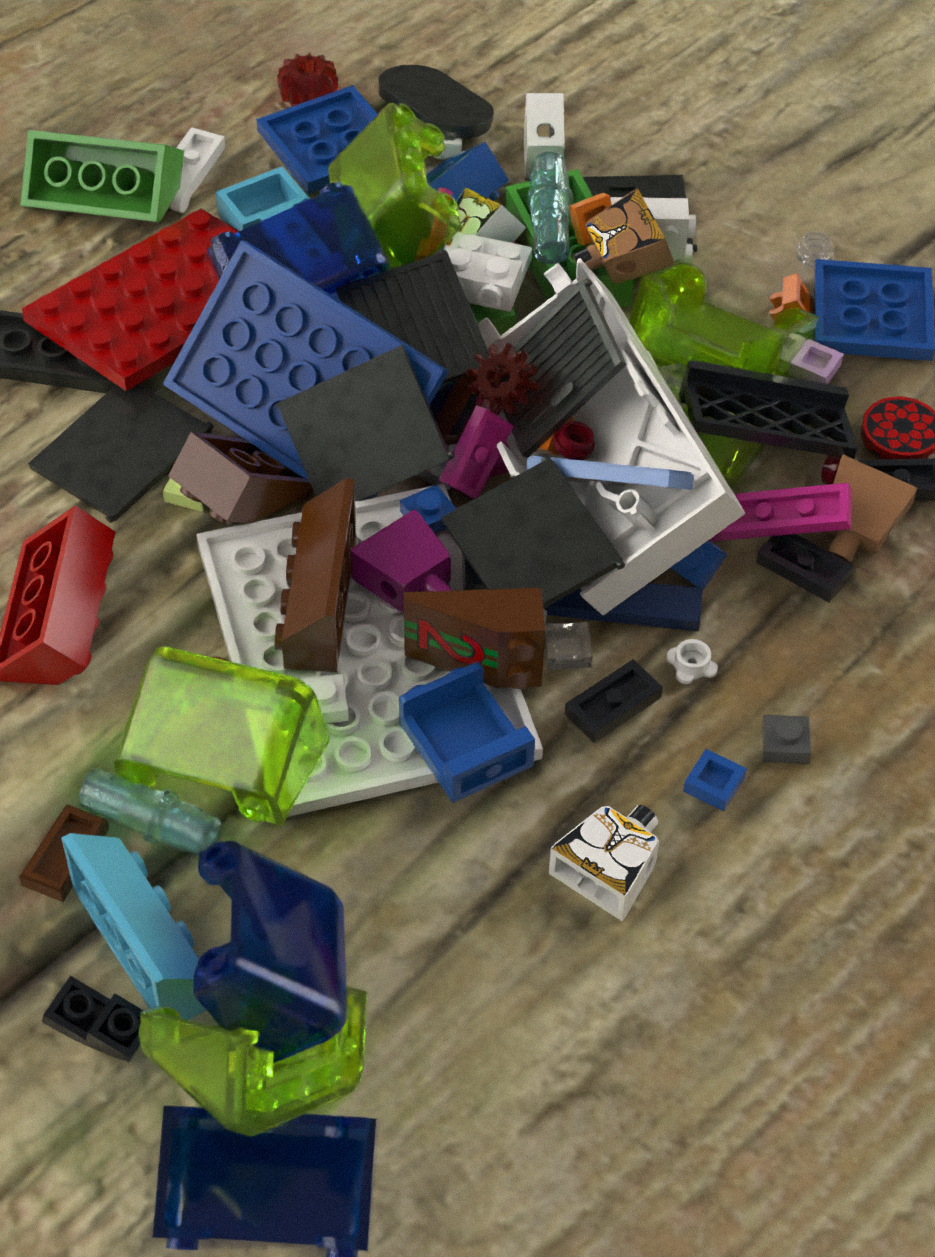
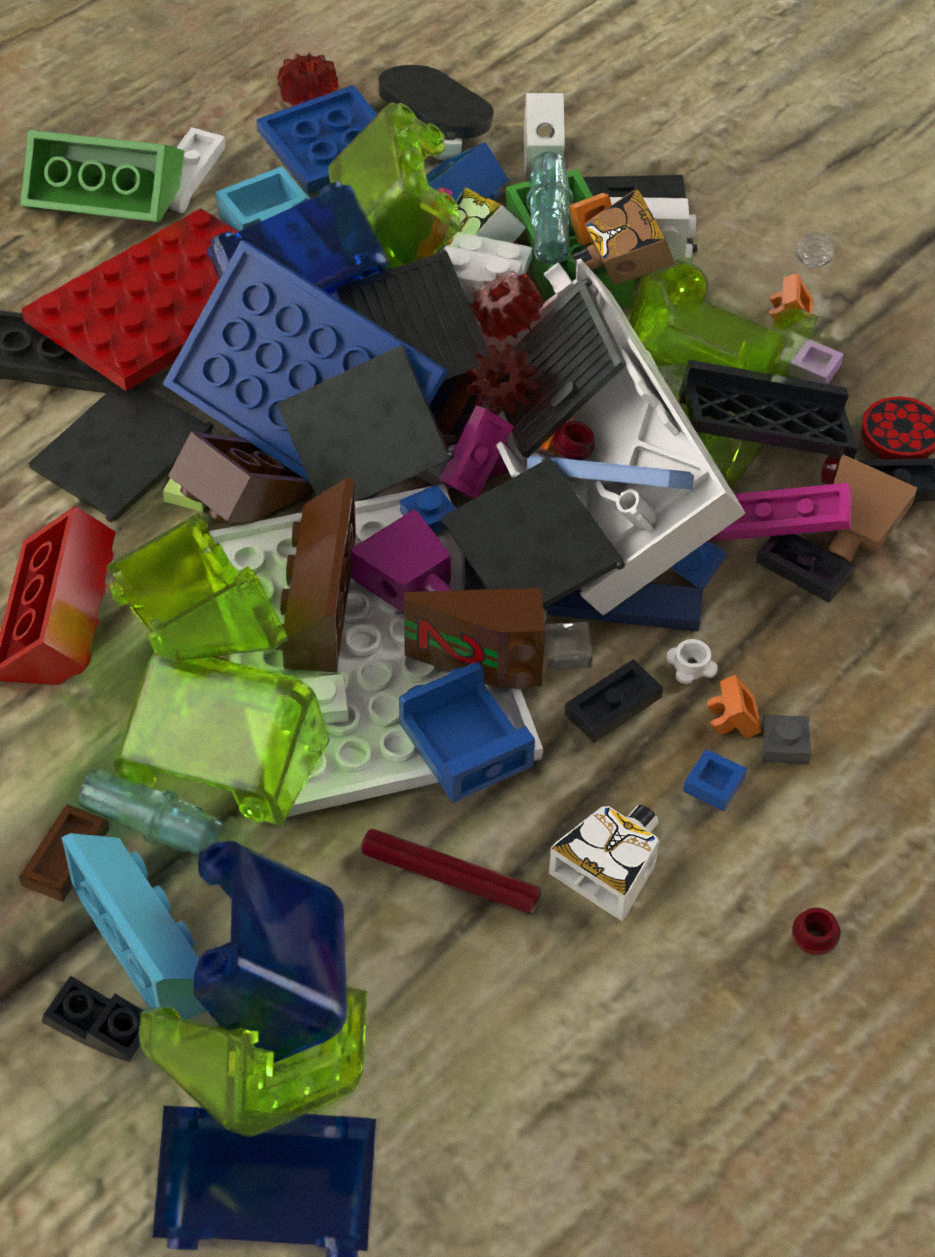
blue plate [813,259,935,361] -> none
none -> clear neon green windscreen [106,513,288,662]
none -> dark red axle [361,829,541,913]
none -> clear red gear [470,270,543,342]
none -> orange tile [706,675,762,738]
none -> dark red plate [792,907,841,955]

